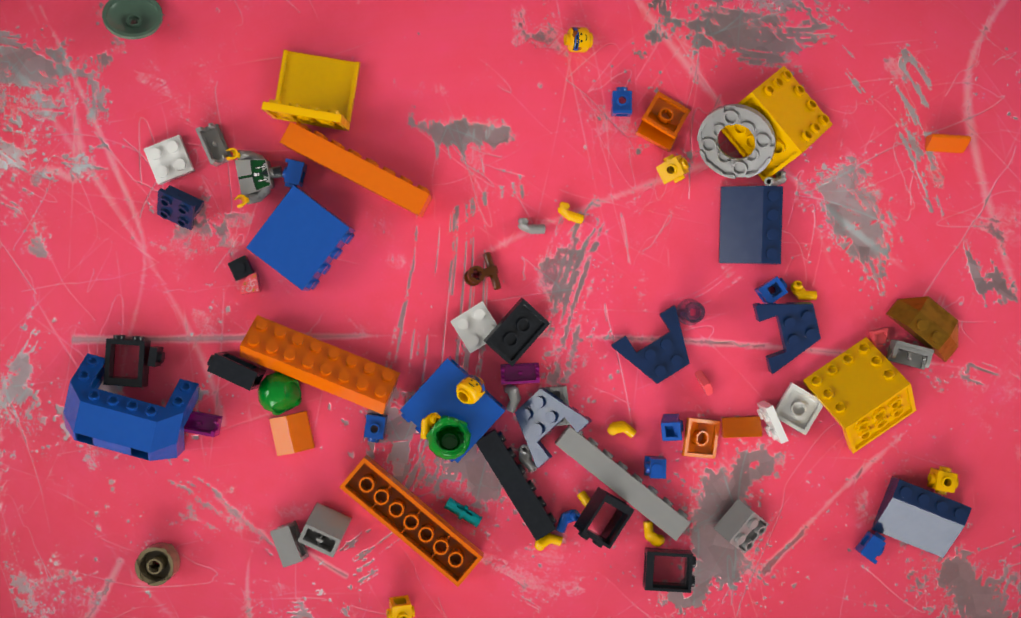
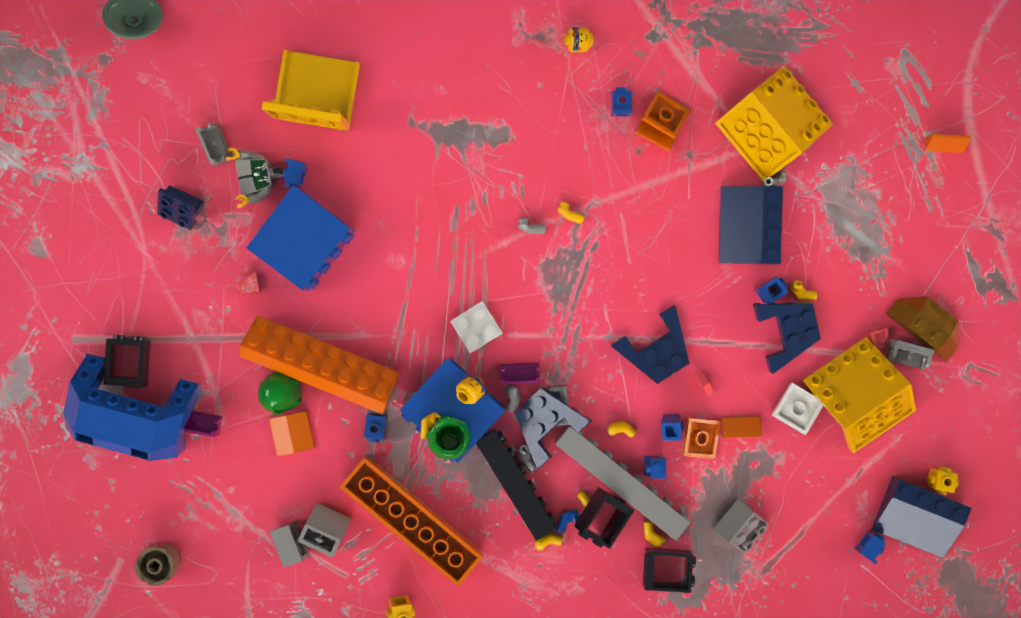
white plate [144,135,195,185] -> none
black plate [147,346,165,367] -> none
black window [207,352,266,391] -> none
black plate [228,255,254,281] -> none
orange brick [280,121,432,218] -> none
teal pin [444,497,483,528] -> none
reddish brown piece [464,252,501,290] -> none
black plate [483,298,550,366] -> none
yellow brick [656,154,689,184] -> none
clear purple plant [677,299,705,325] -> none
light grey plate [697,104,776,179] -> none
white plate [757,400,789,444] -> none

